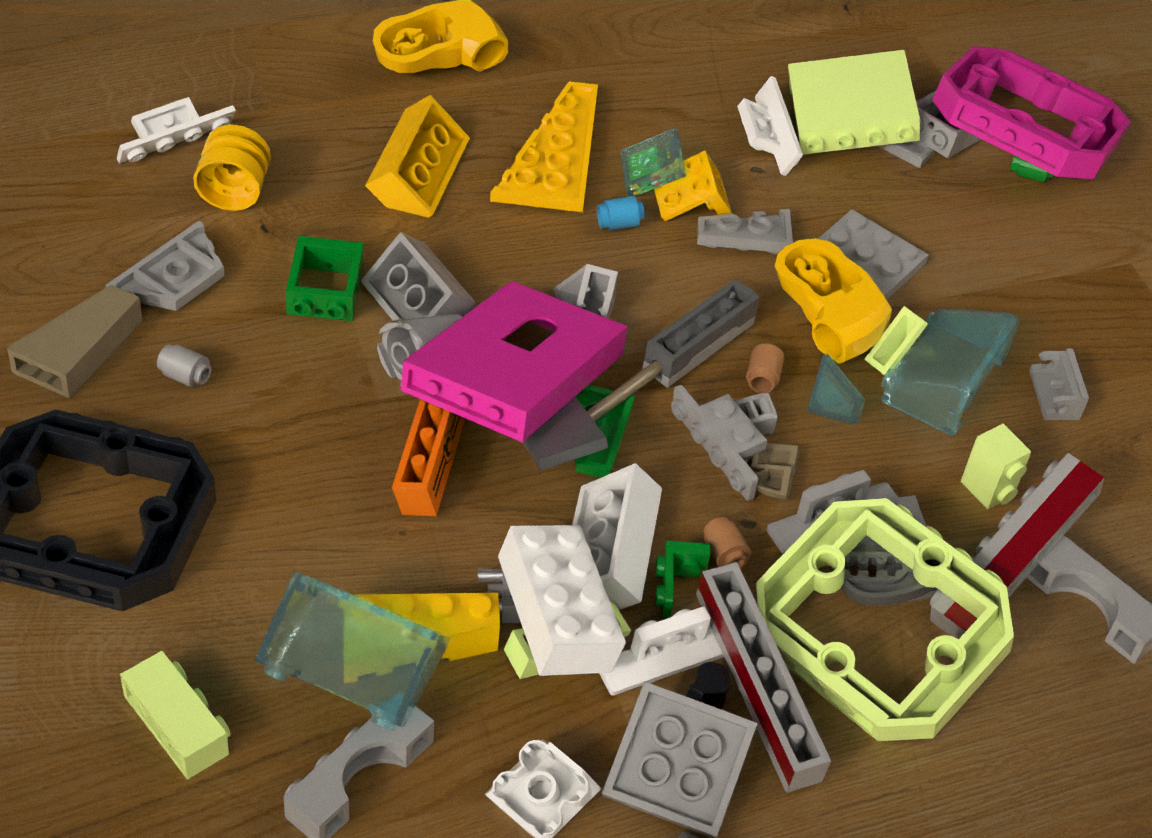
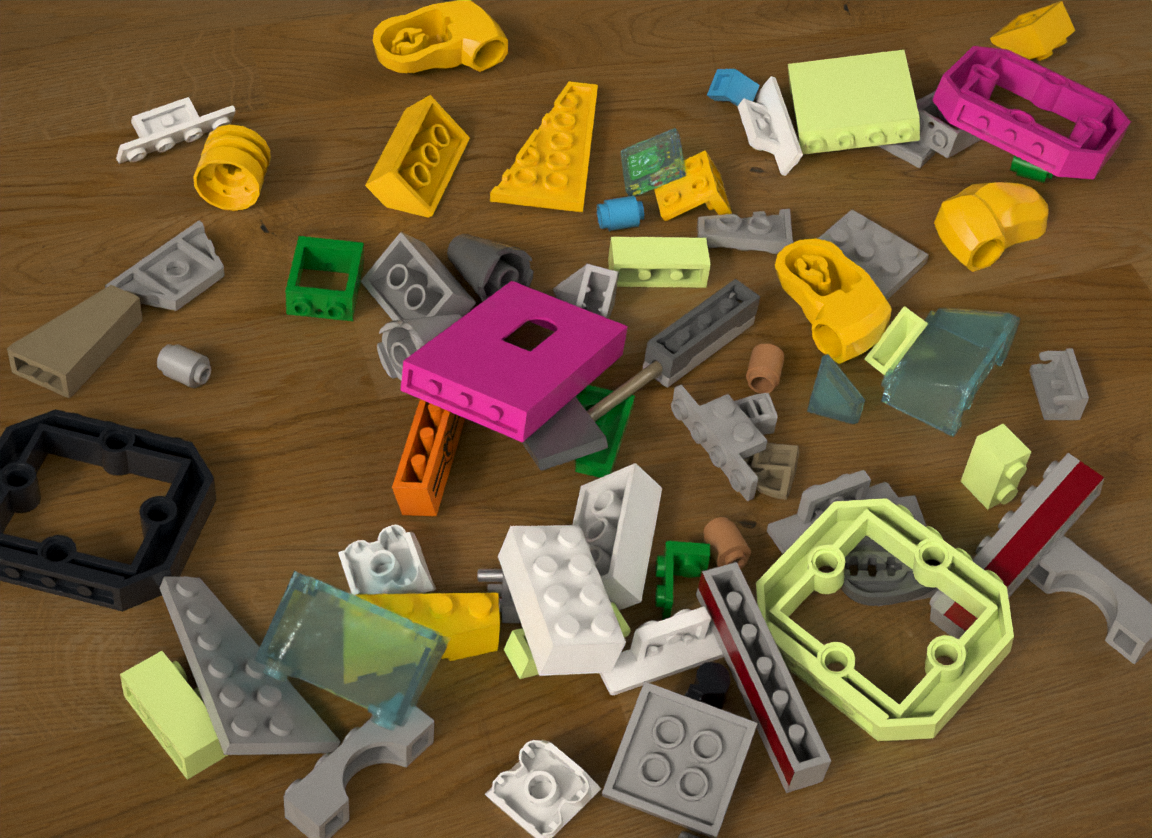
none -> light grey wing [160,576,341,755]
none -> white slope [338,525,436,595]
none -> dark grey cone [447,234,533,301]
none -> yellowish green brick [608,237,711,288]
none -> dark azure panel [707,69,760,106]
none -> yellow piece [934,182,1049,272]
none -> yellow slope [990,1,1076,61]

